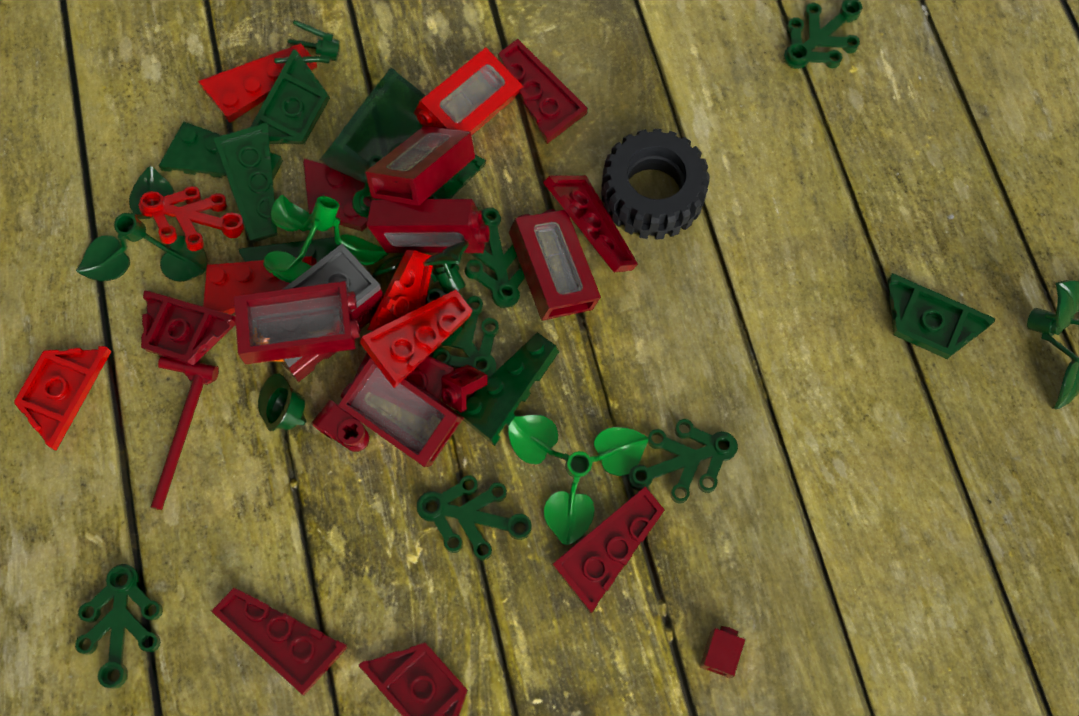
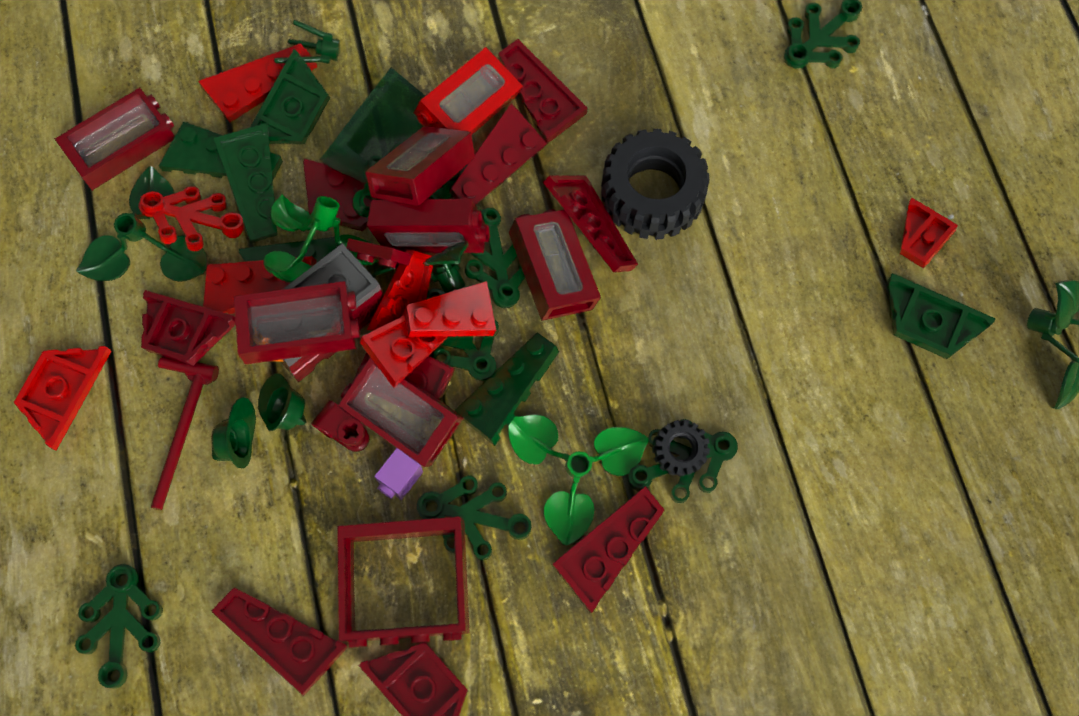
dark red bracket [441,364,488,412] -> none
dark red brick [700,626,746,678] -> none
none -> dark red piece [55,87,175,190]
none -> dark green piece [211,397,256,469]
none -> dark red window [337,517,470,648]
none -> dark red wing [346,238,411,268]
none -> medium lavender brick [374,448,423,501]
none -> red wing [404,281,496,337]
none -> dark red wing [449,103,547,205]
none -> black tyre [652,420,710,476]
none -> red wing [900,198,958,269]

